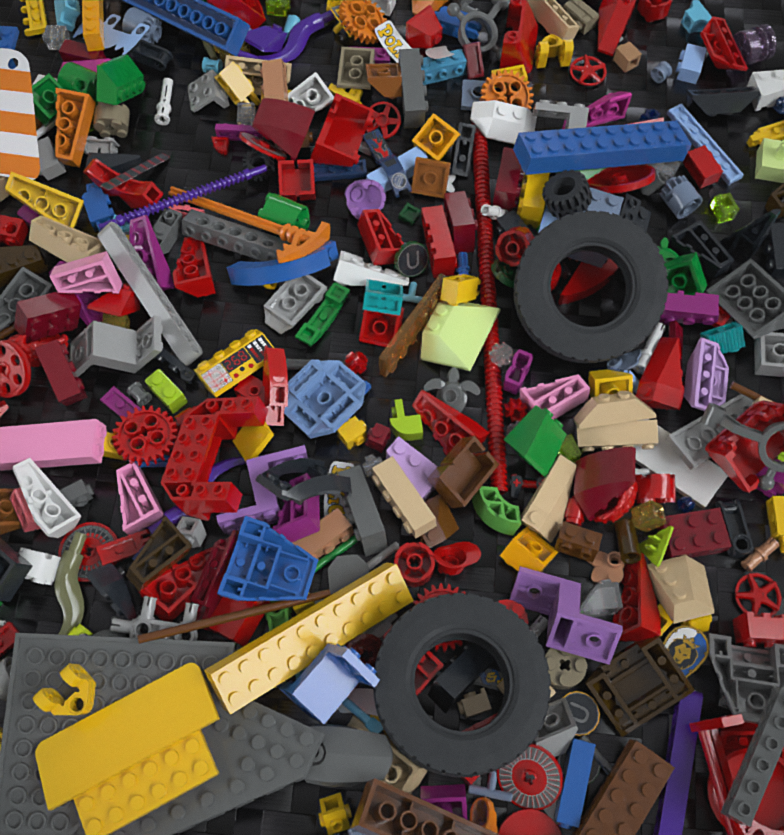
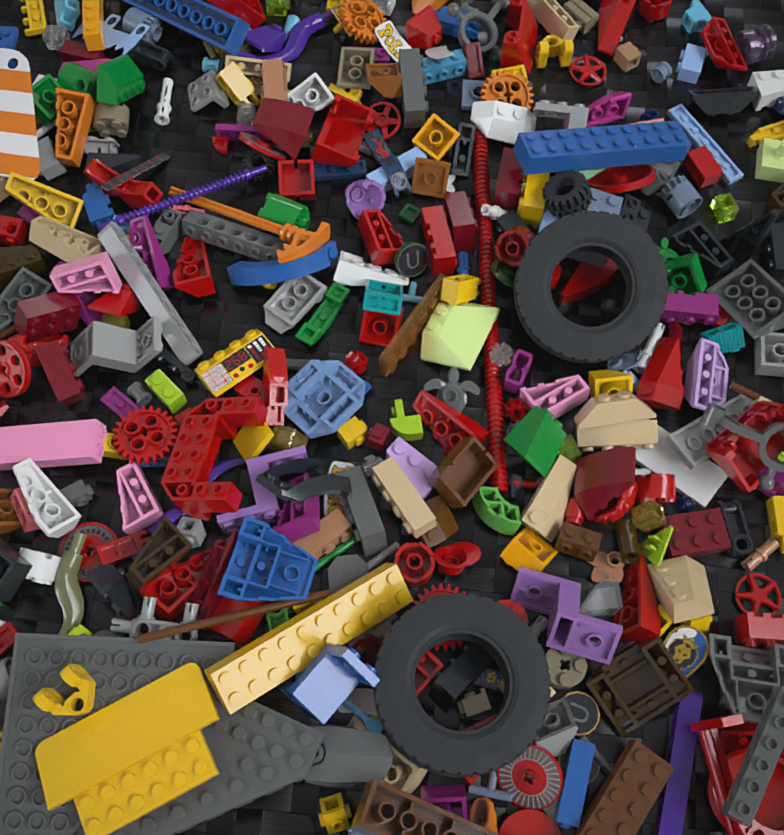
none -> clear yellow brick [265,425,309,451]

